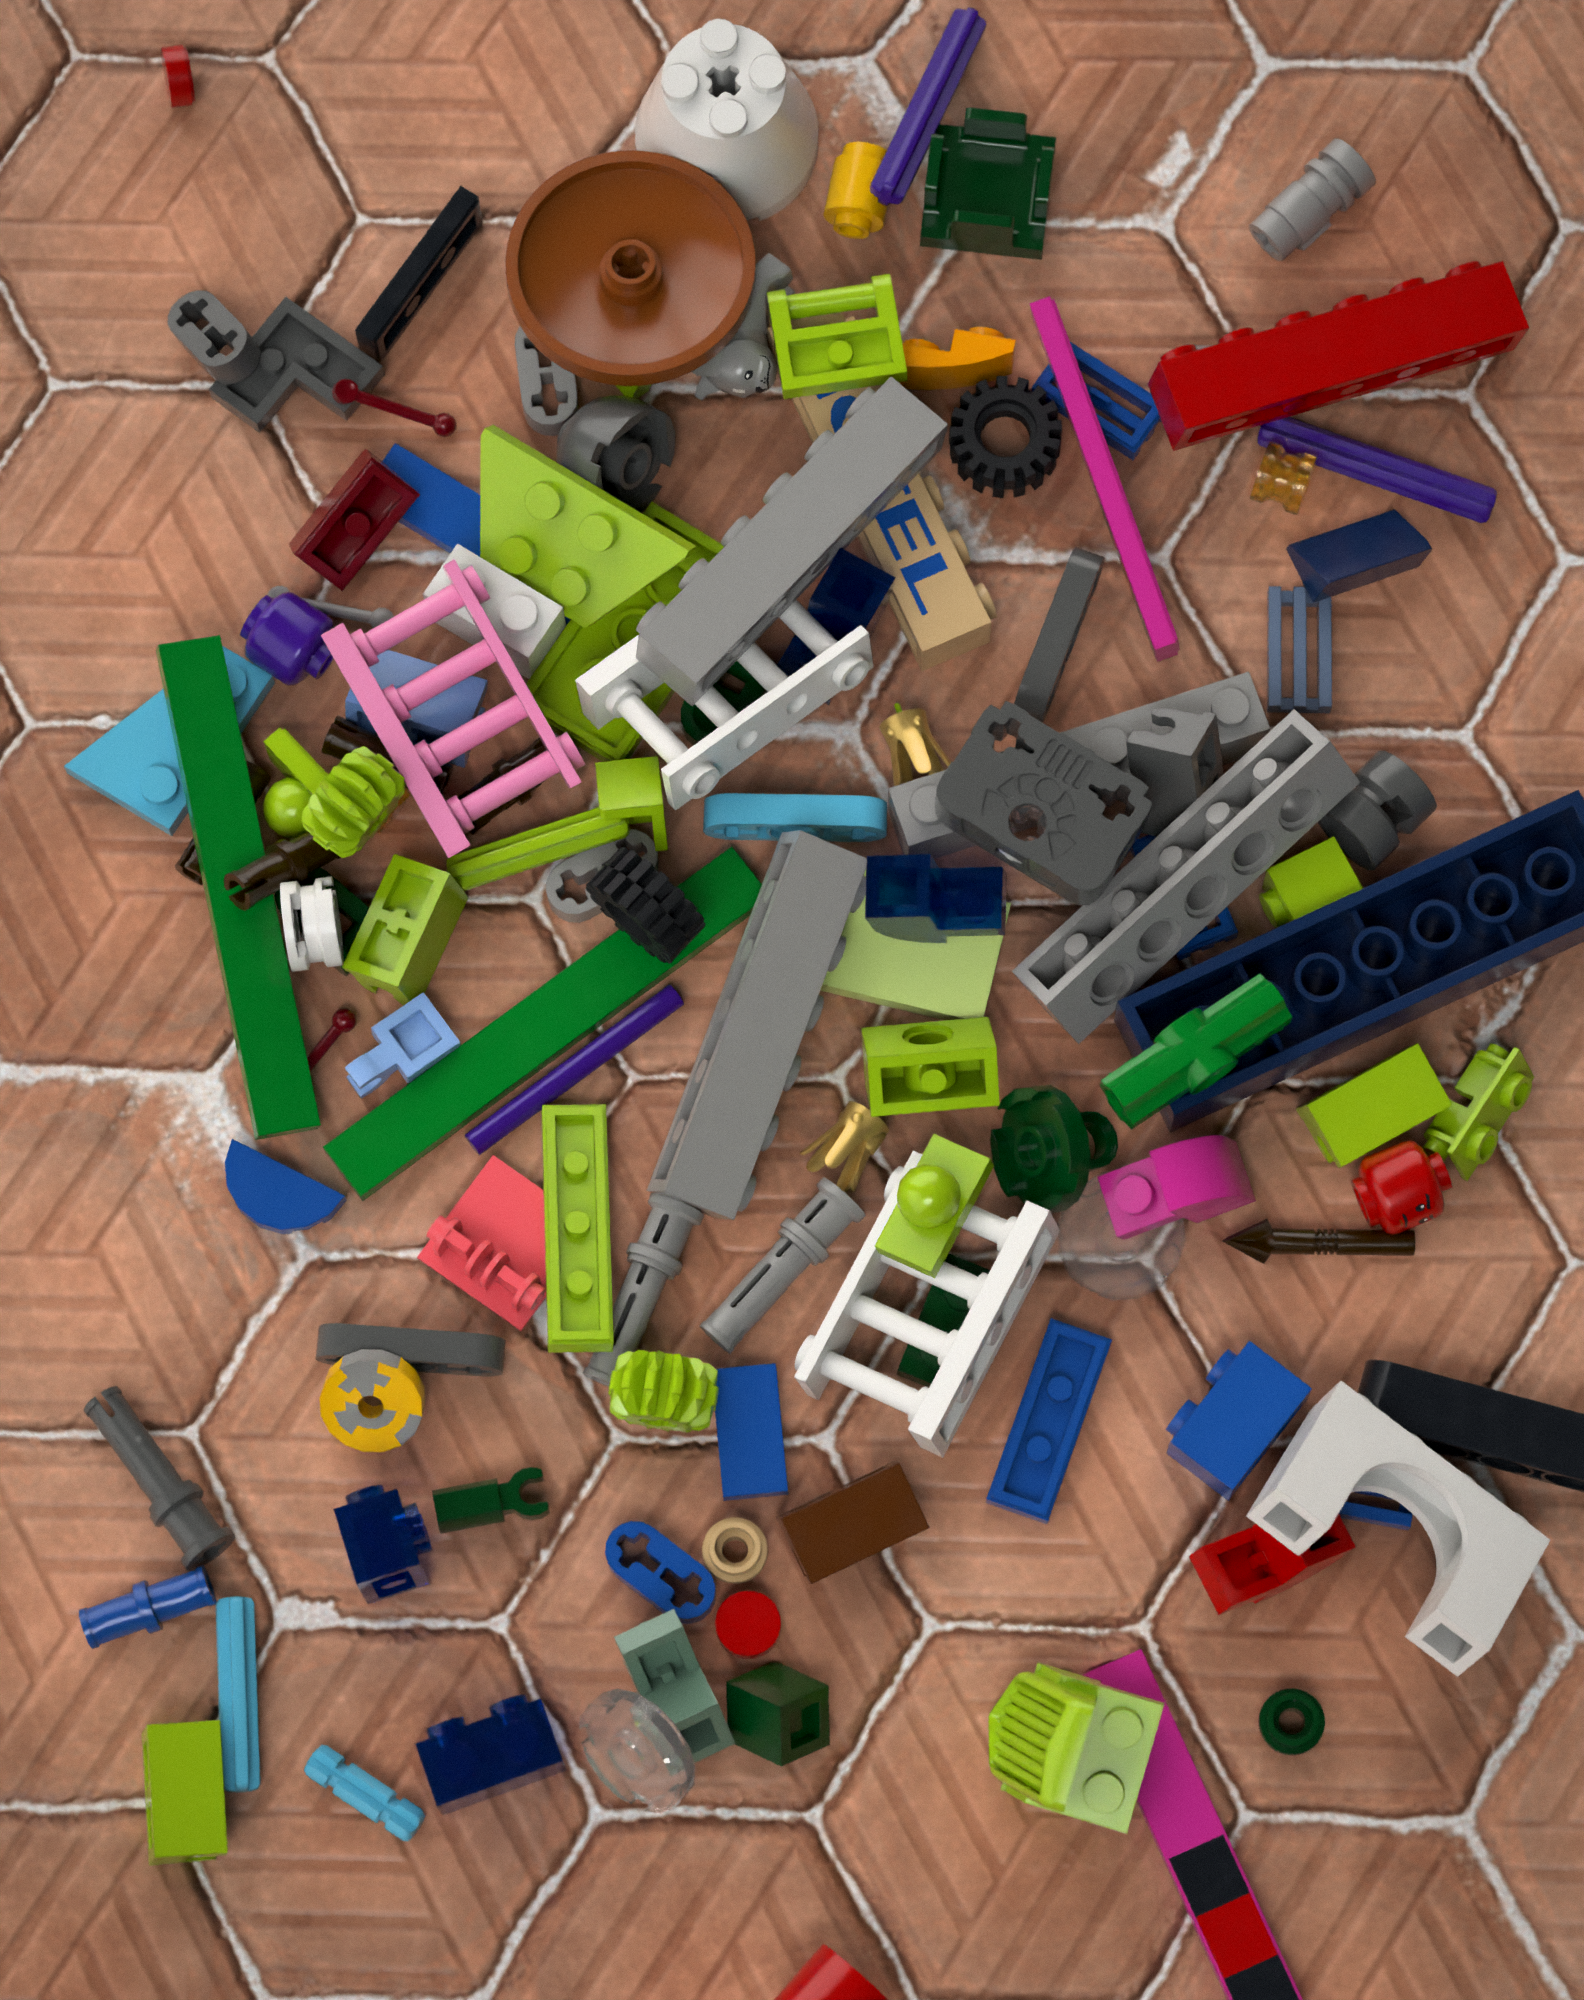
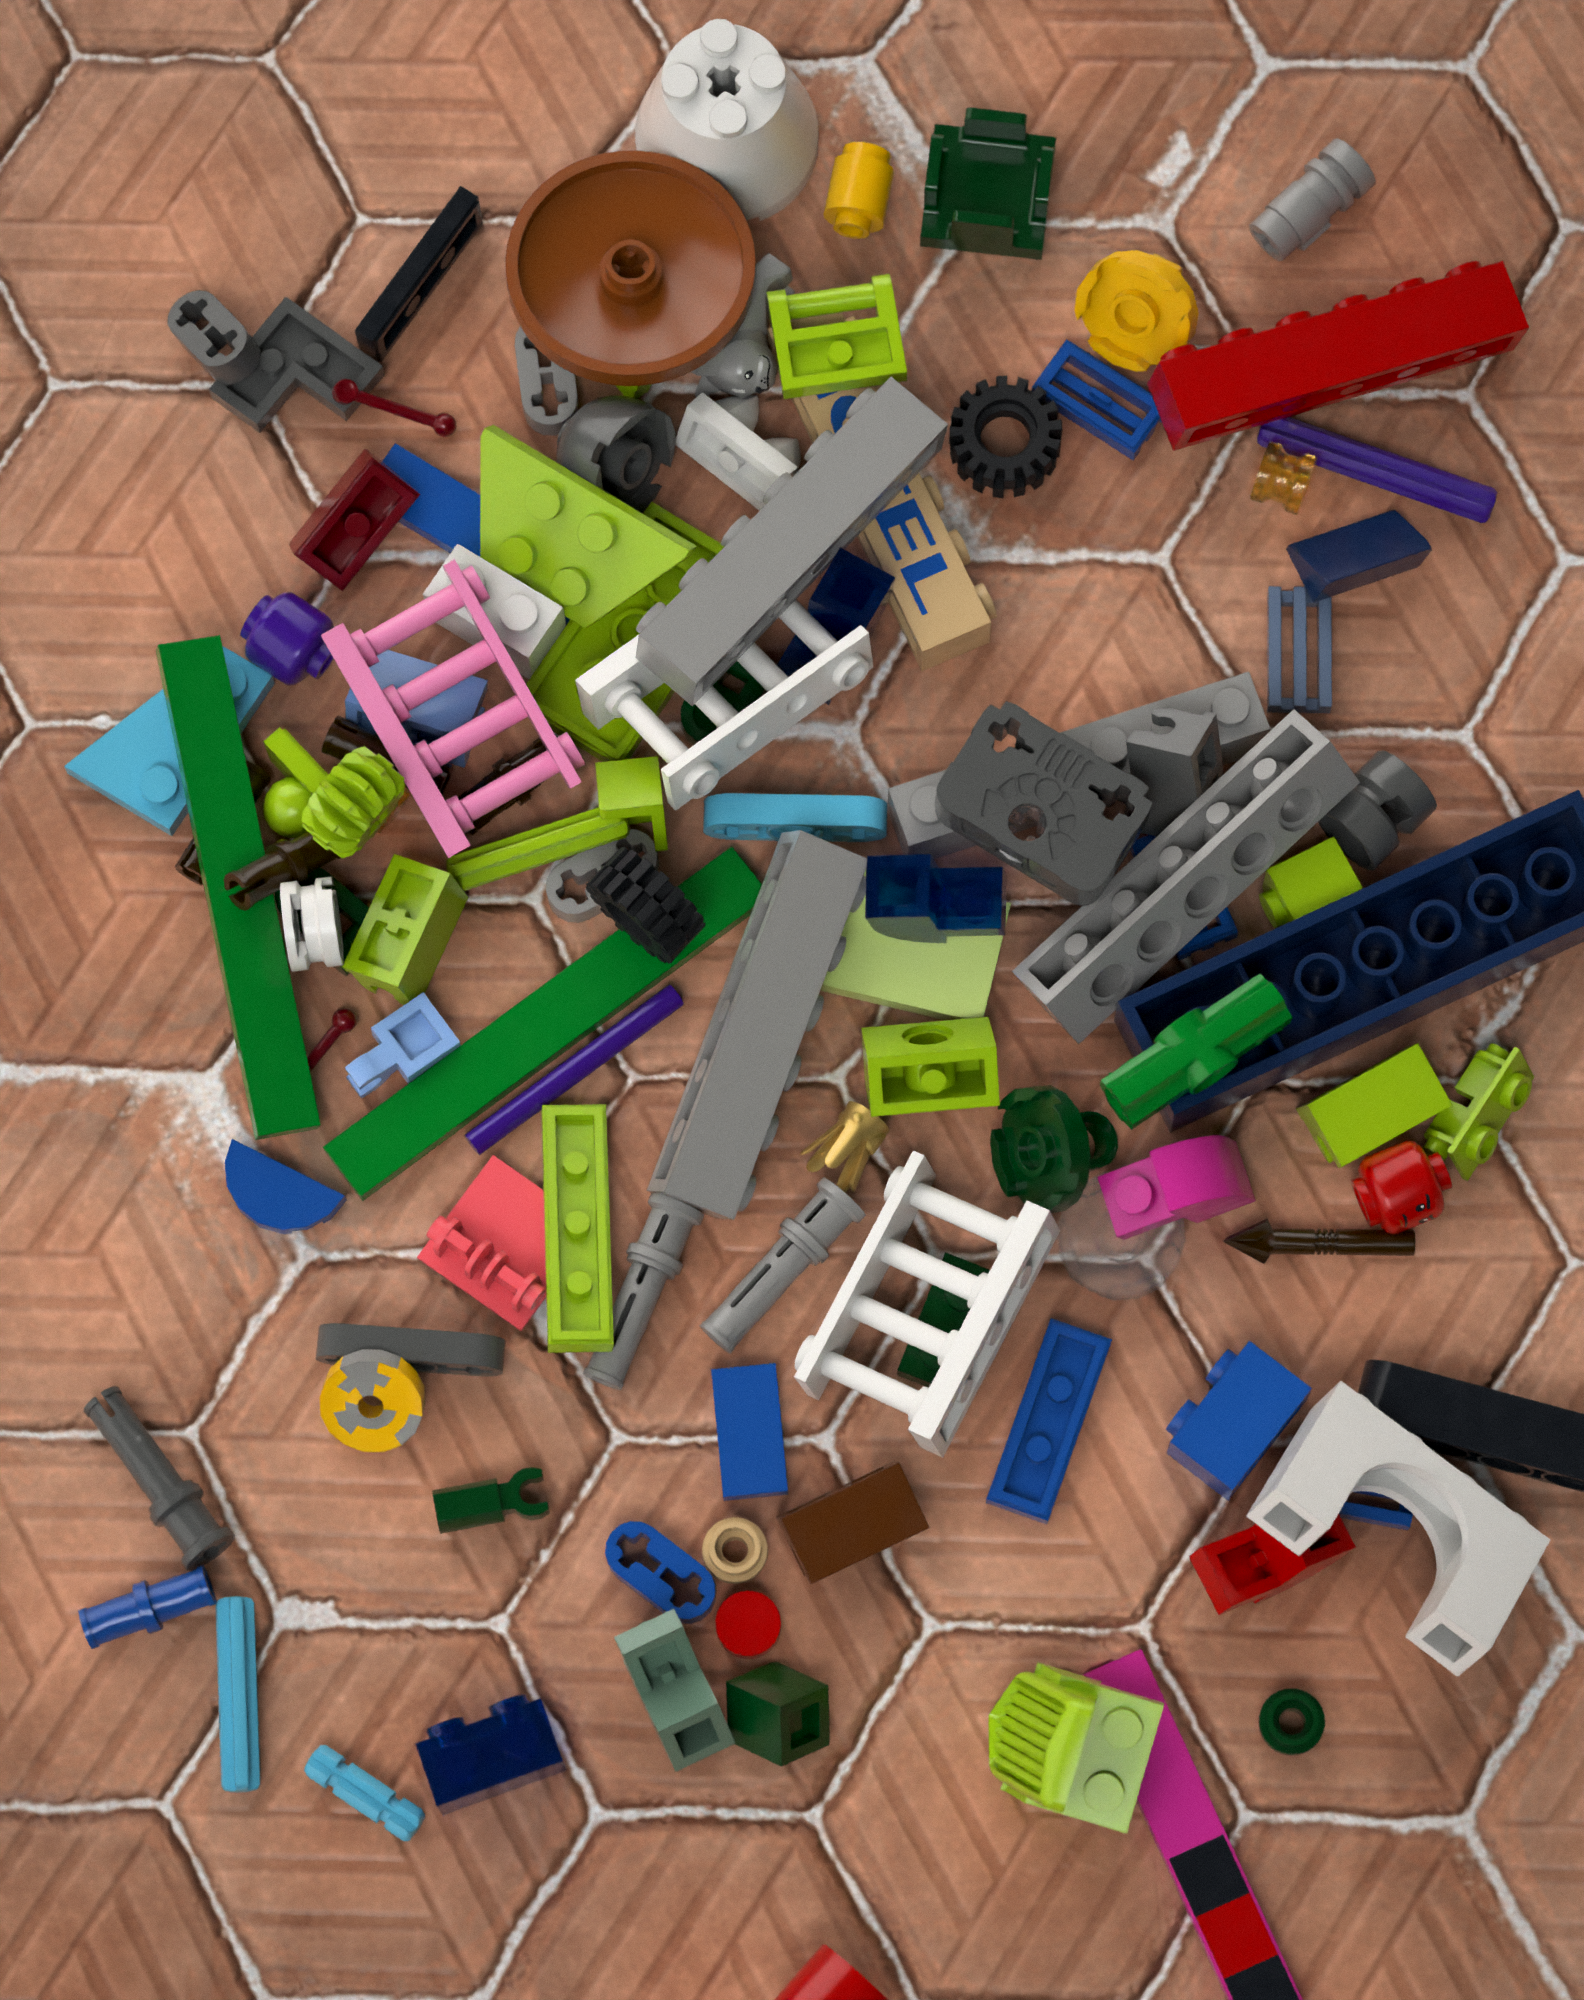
lime hinge [141,1720,228,1866] -> none
red tile [161,44,195,108] -> none
light grey hinge [267,586,394,628] -> none
clear blue brick [333,1485,433,1604] -> none
clear tile [580,1688,695,1813] -> none
lime gear [608,1349,719,1433] -> none
dark purple axle [870,7,986,206] -> none
lime tile [874,1134,994,1278] -> none
pearl gold piece [879,703,951,786] -> none
light orange slope [899,327,1016,390] -> none
dark grey beam [1014,547,1105,722] -> none
dark pink tile [1029,296,1180,662] -> none
none -> white tile [675,392,801,511]
none -> yellow tile [1074,250,1199,372]

